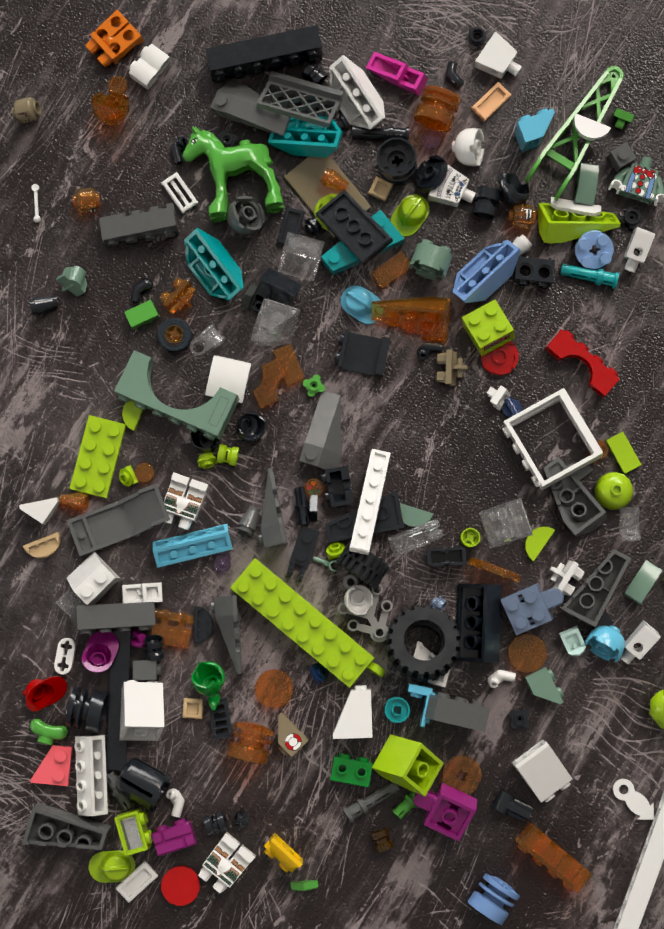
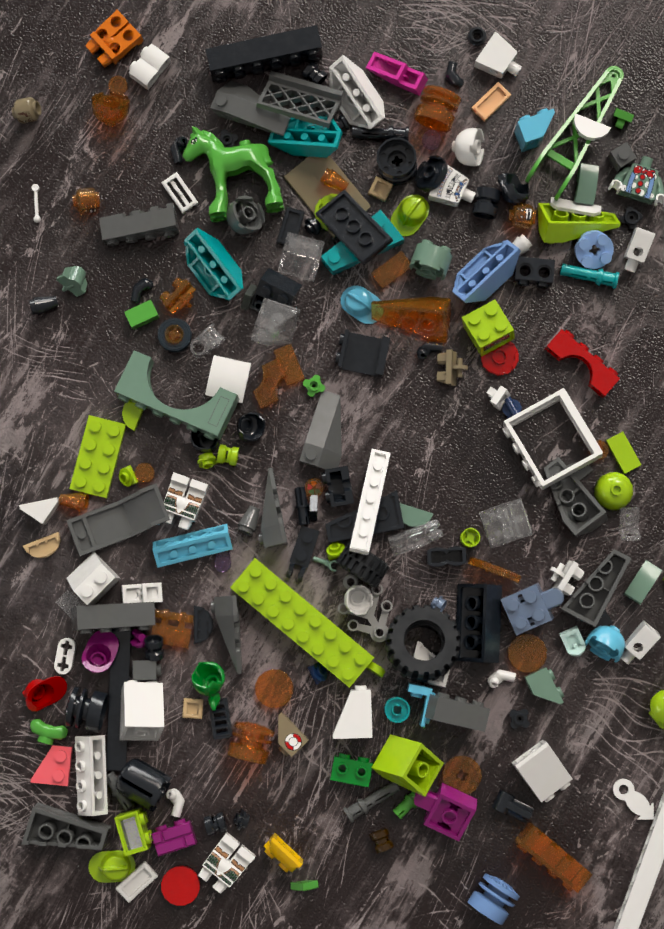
lime tile [525,527,555,561] -> none

